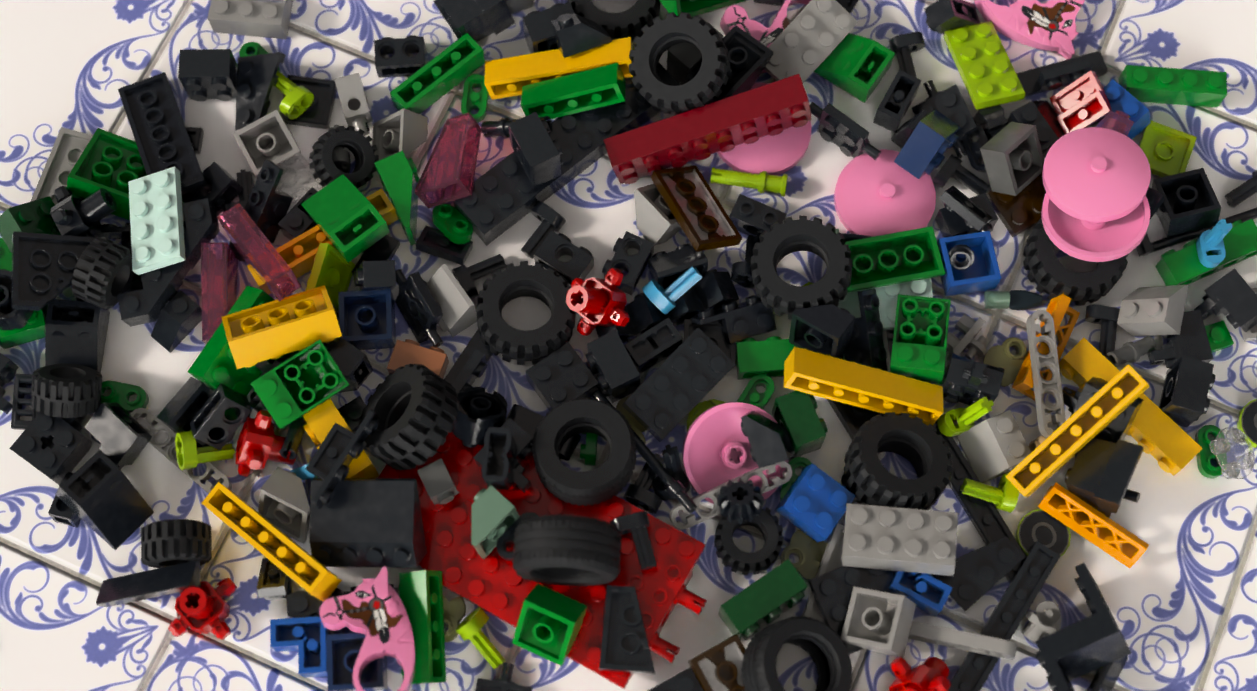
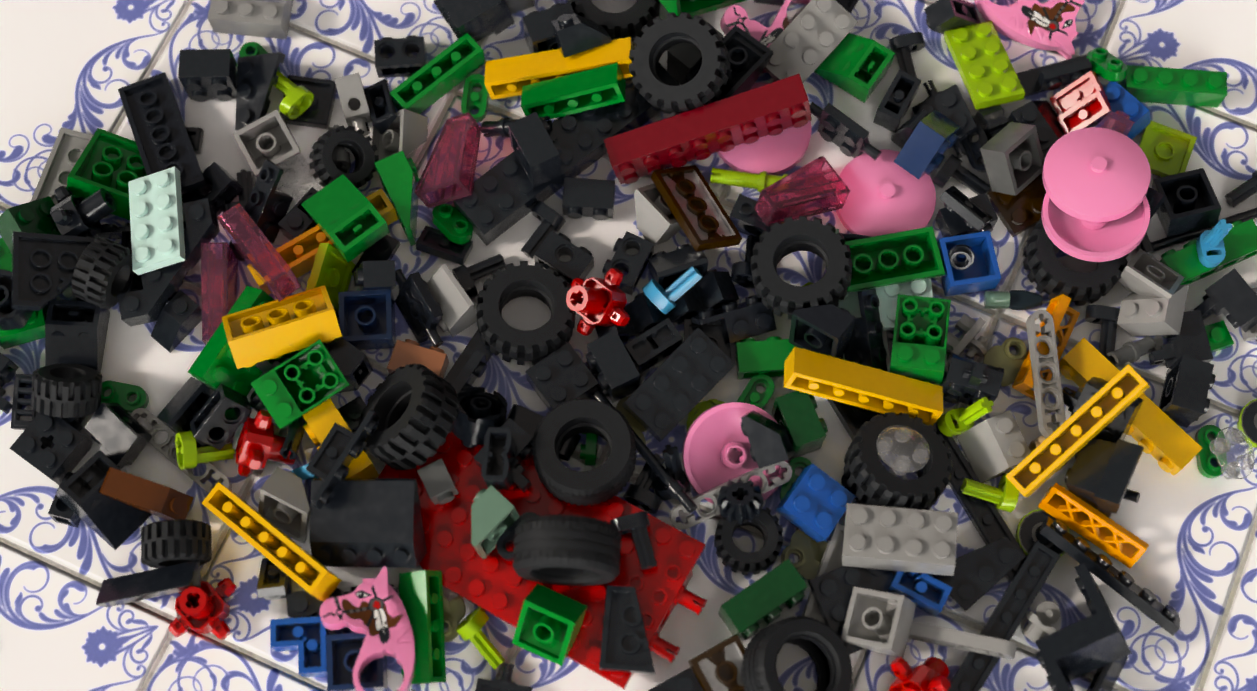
none -> reddish brown slope [99,467,194,520]
none -> black slope [364,78,397,135]
none -> black brick [562,177,615,220]
none -> clear pink slope [755,156,850,227]
none -> clear dish [876,425,930,475]
none -> black plate [1040,516,1180,636]
none -> green plate [1086,48,1128,82]
none -> light grey slope [1118,249,1185,299]

